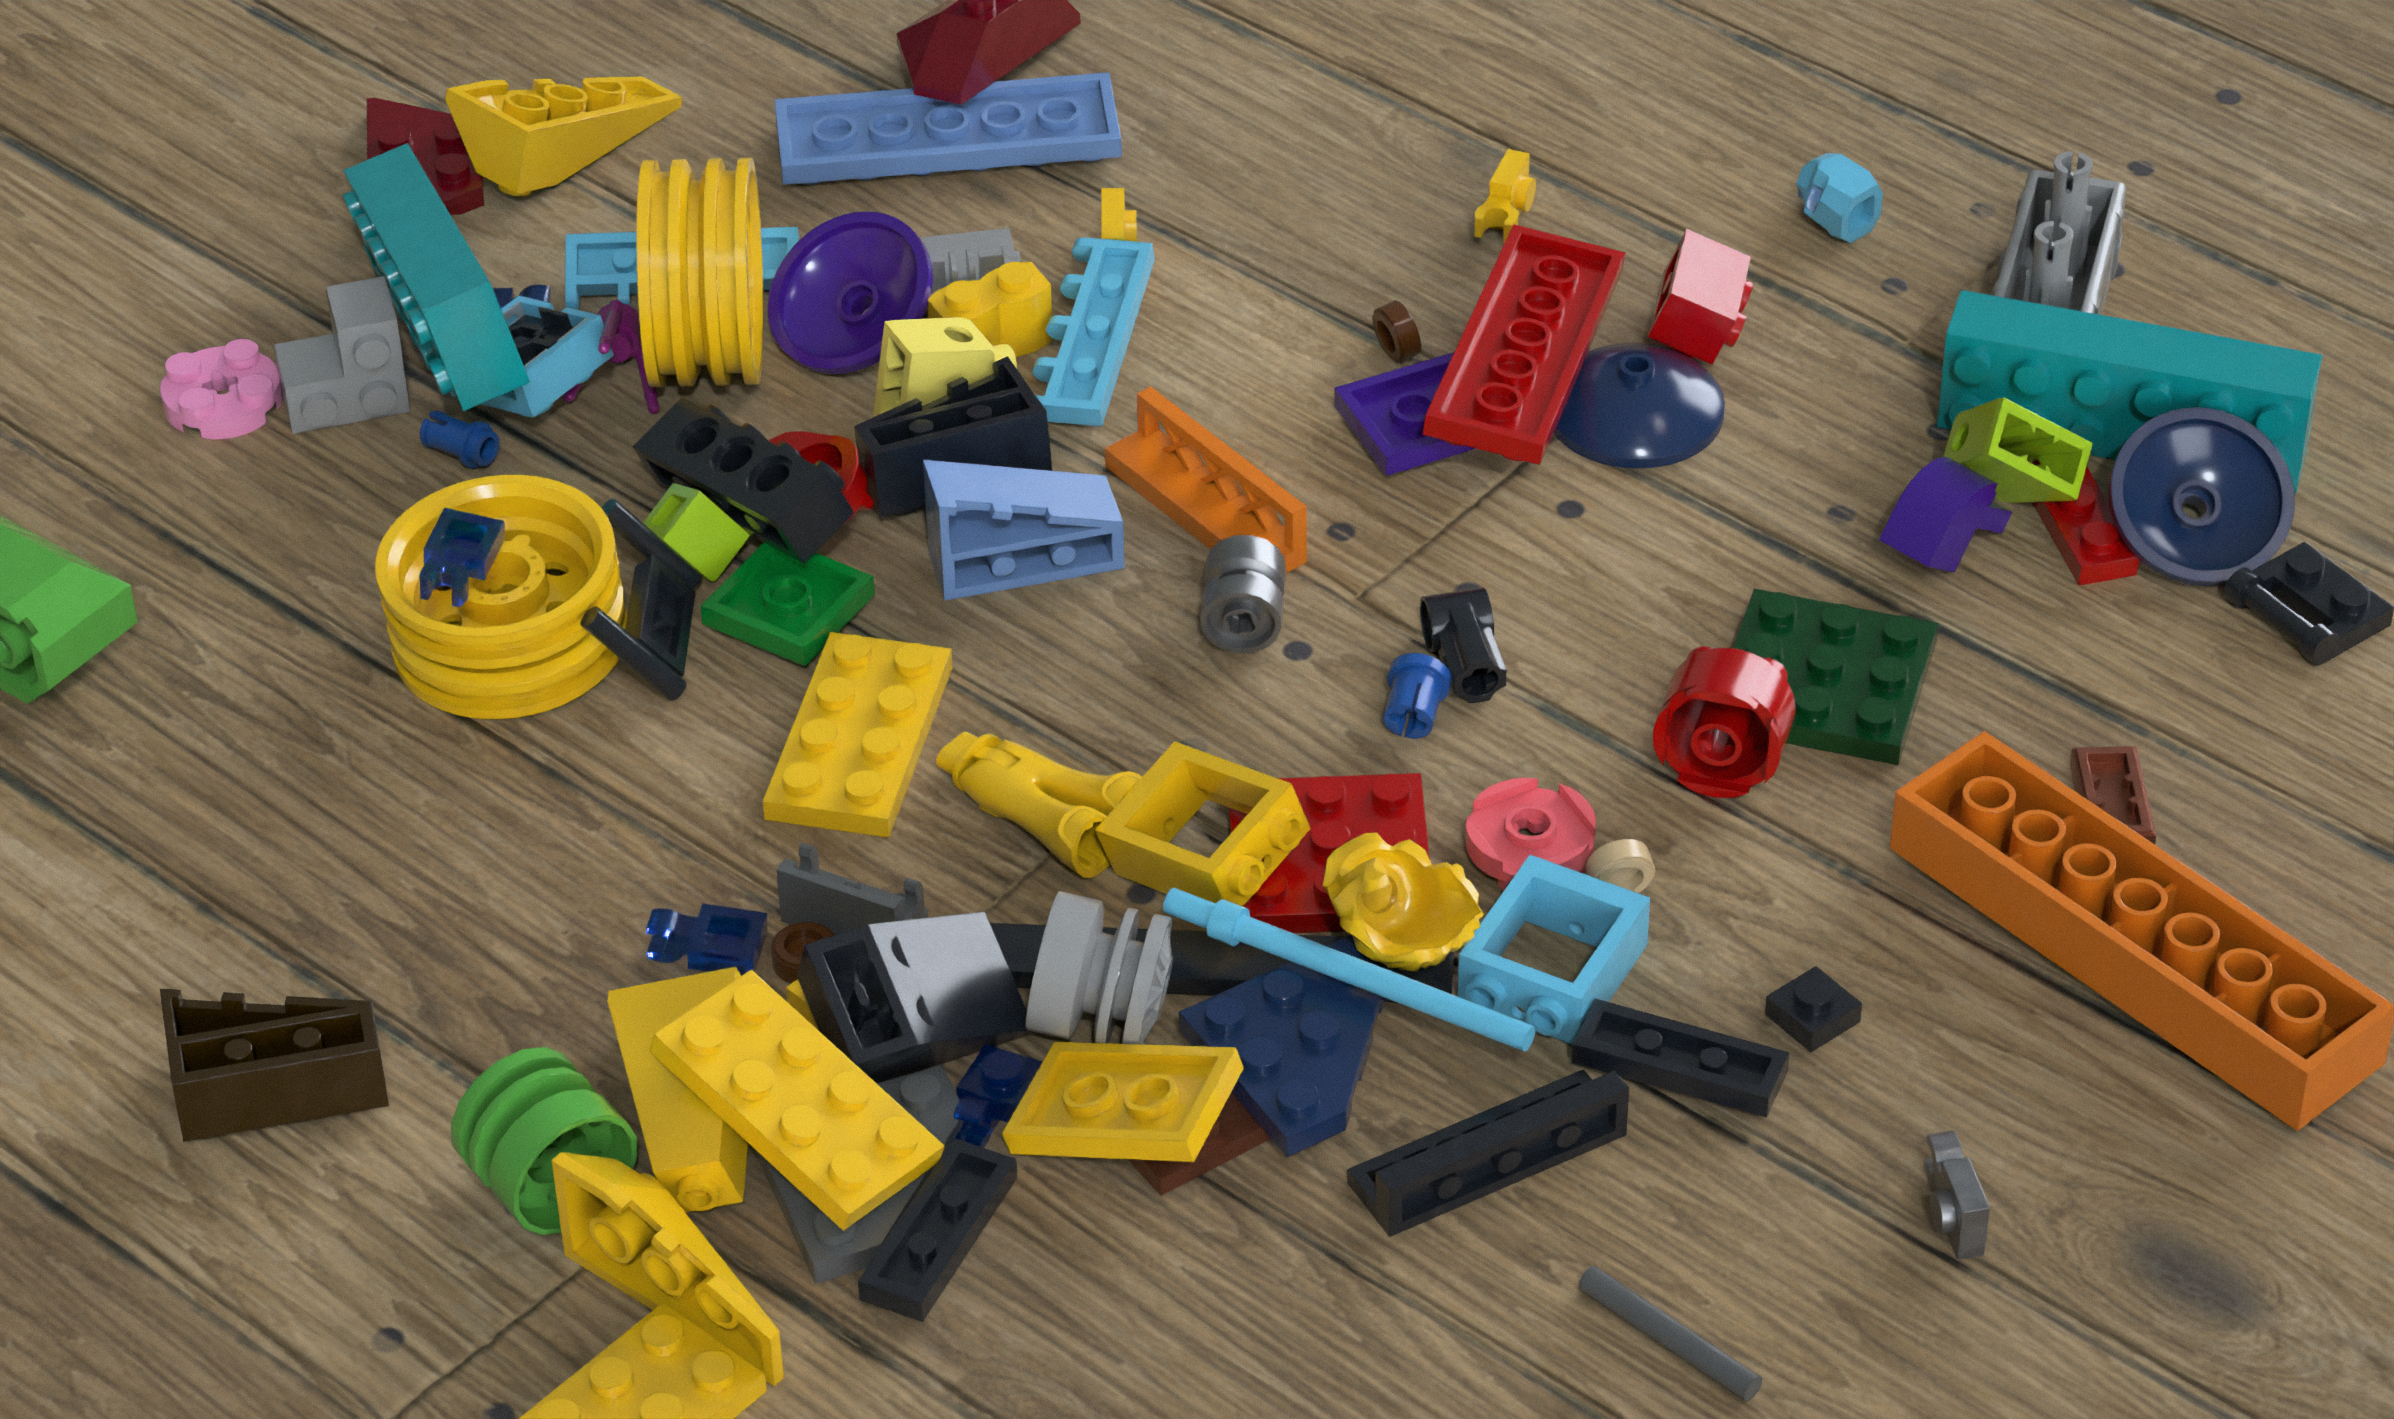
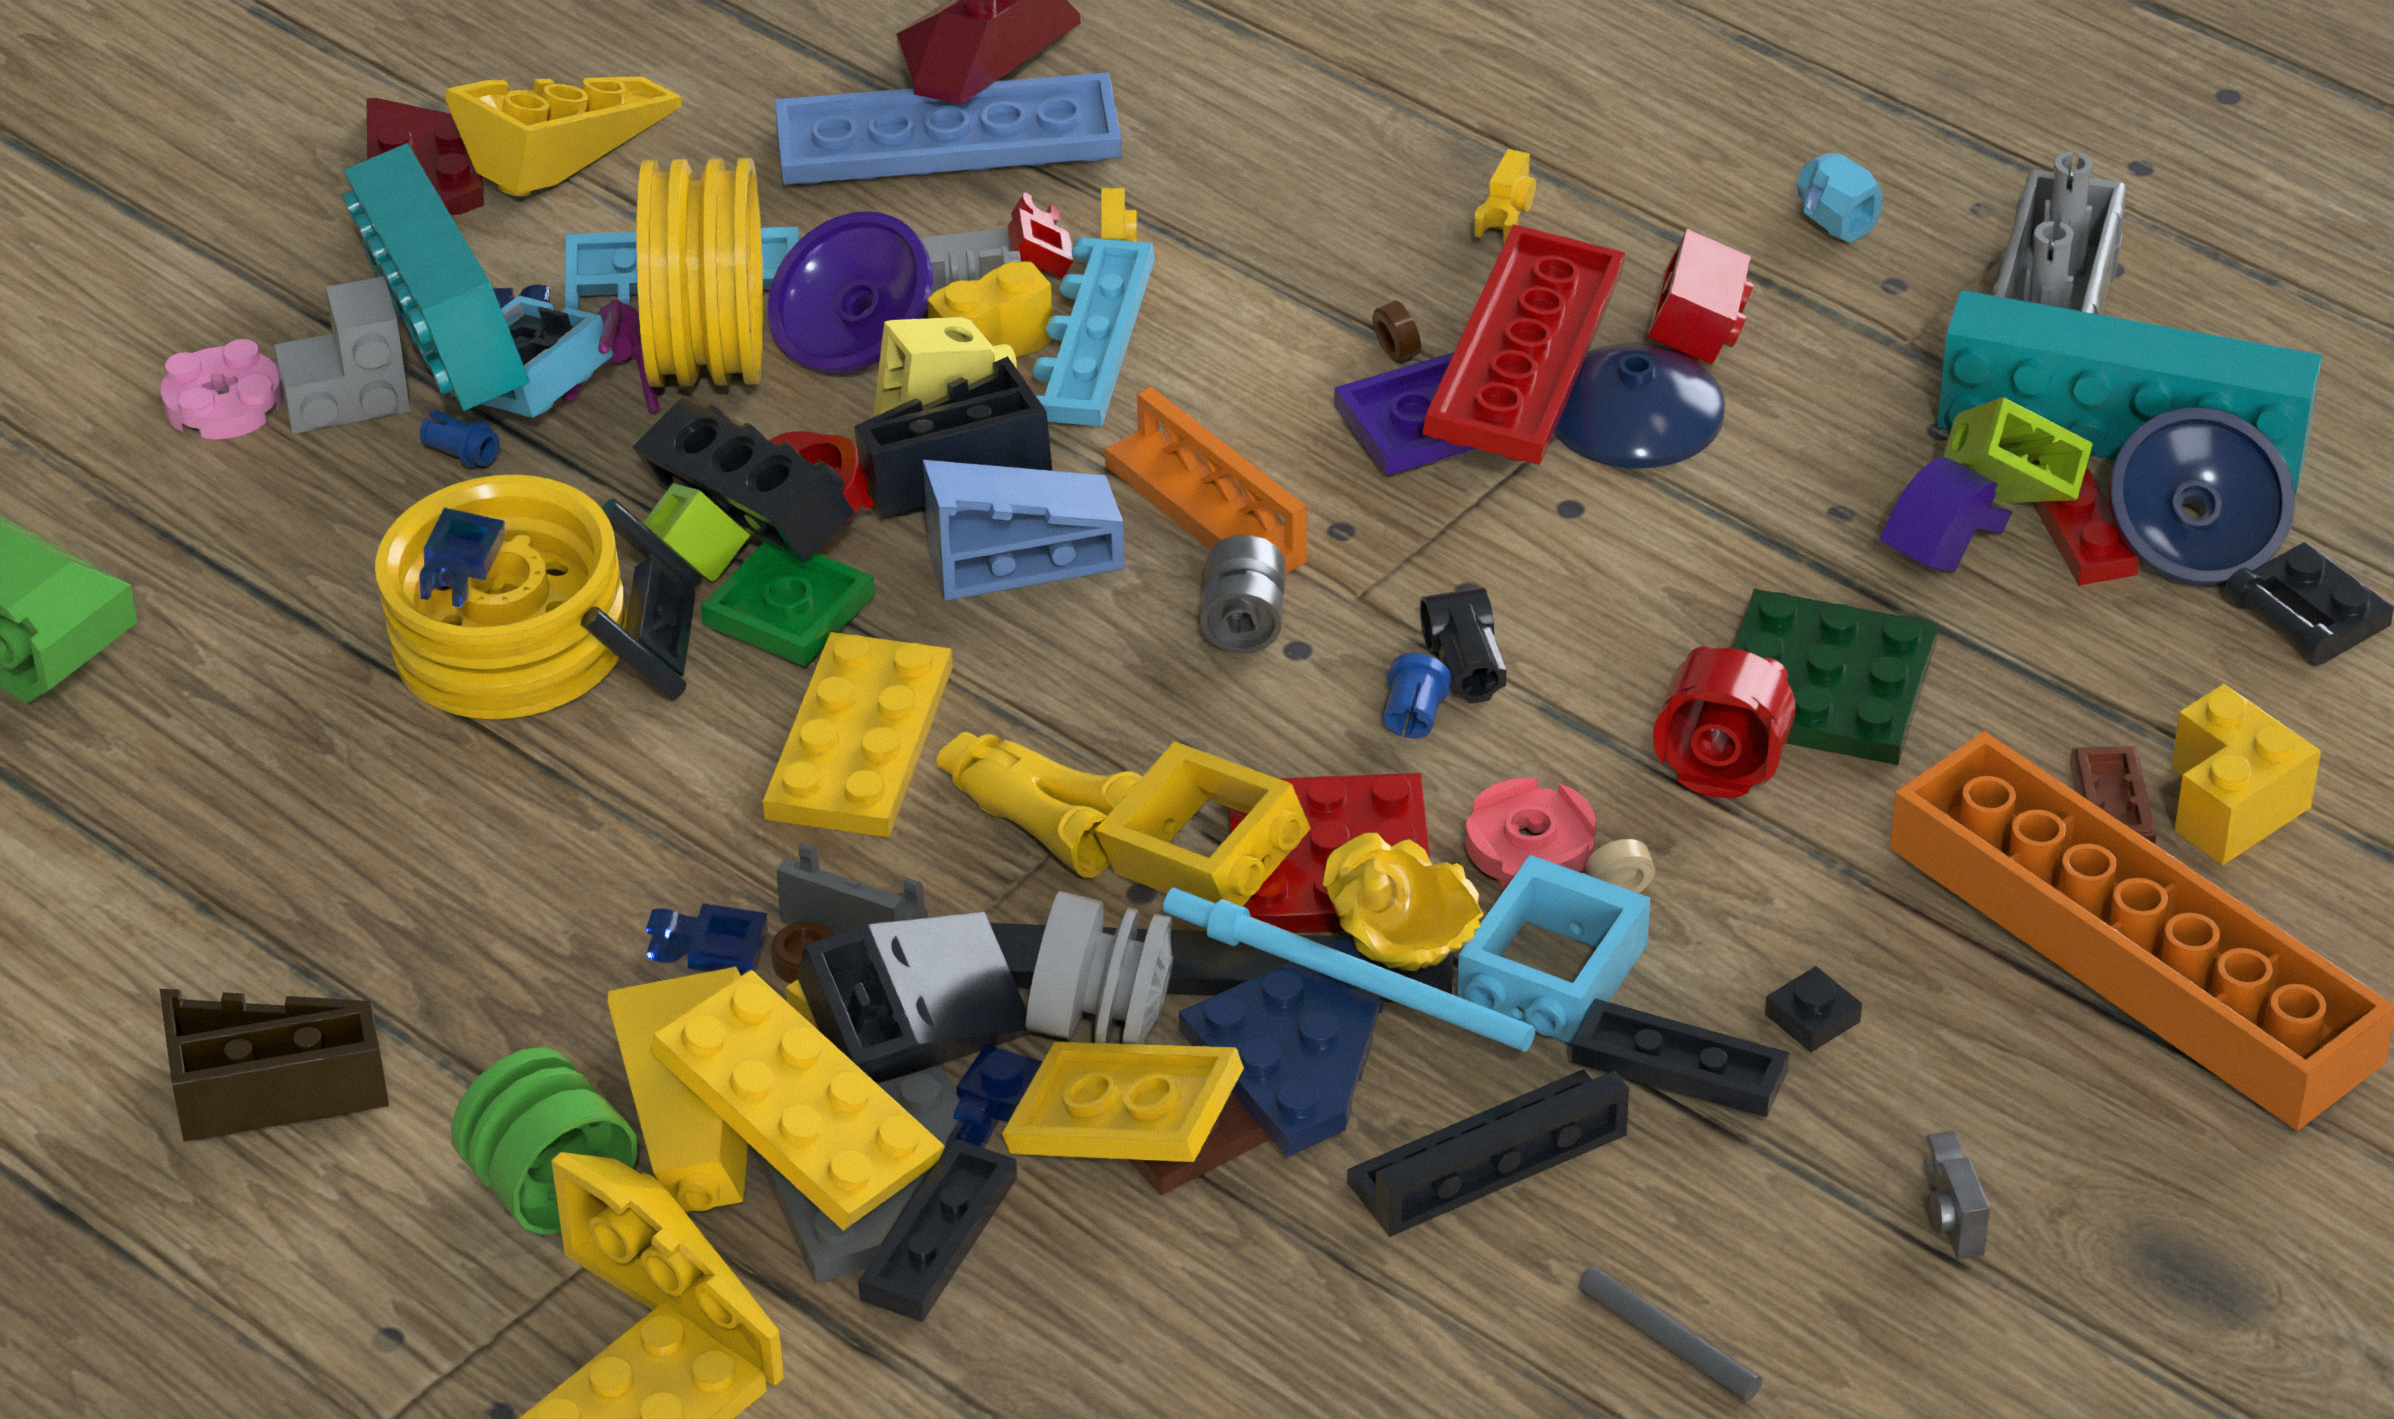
none -> red plate [1008,192,1074,279]
none -> yellow brick [2171,684,2321,866]

